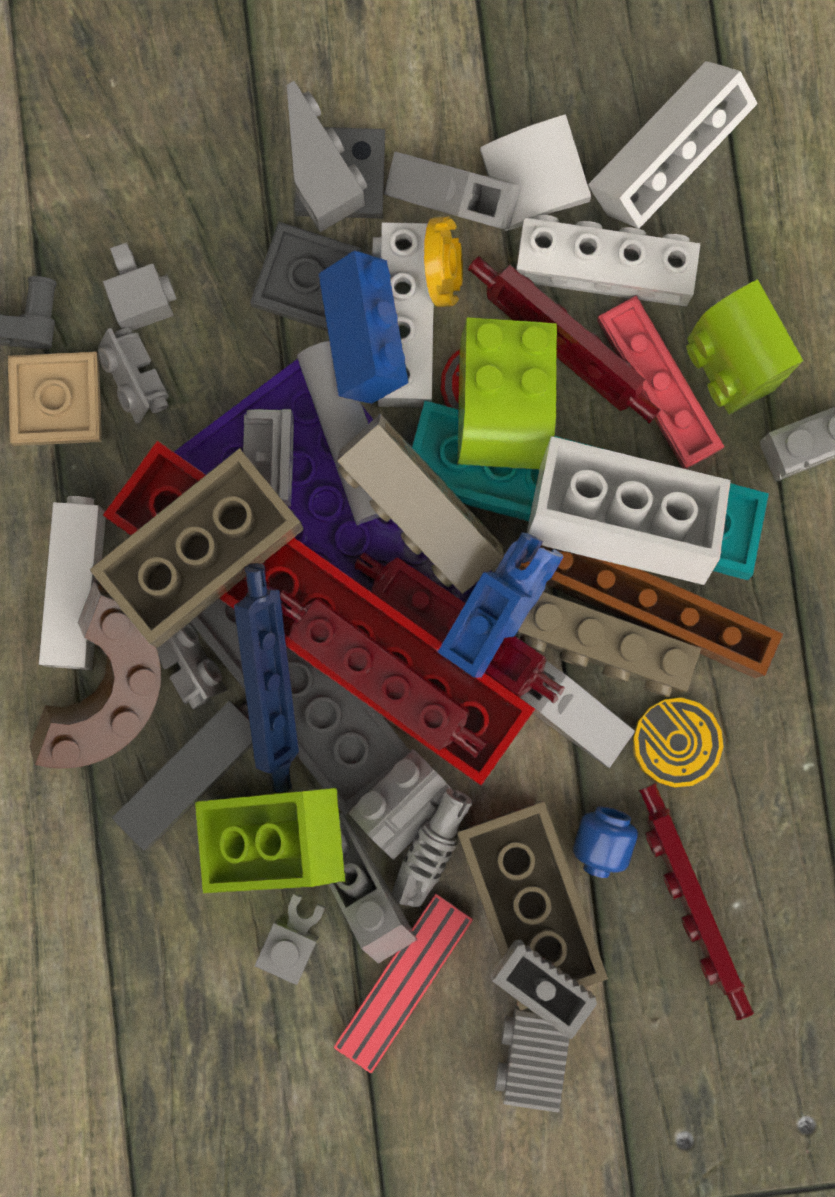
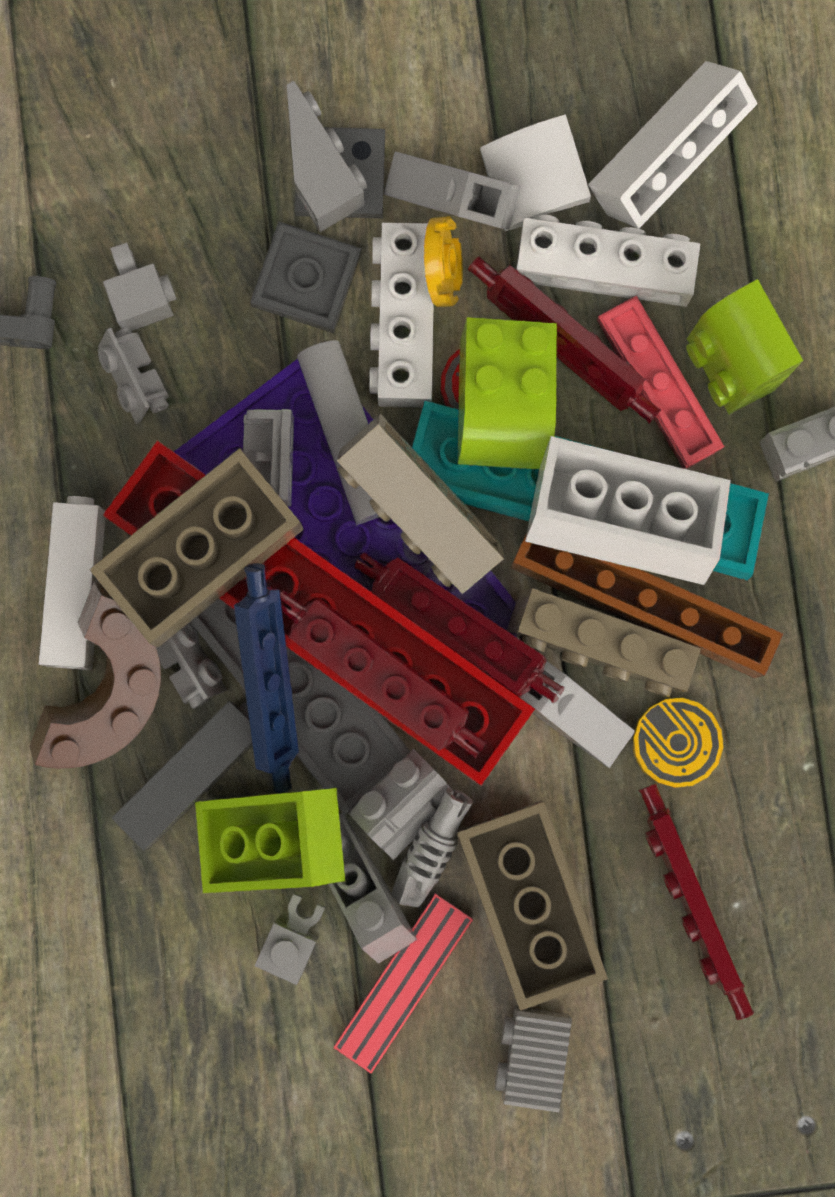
tan plate [8,352,102,446] -> none
blue brick [319,250,409,404] -> none
blue plate [438,533,563,678] -> none
light grey brick [490,940,597,1039] -> none
blue head [573,806,638,878] -> none

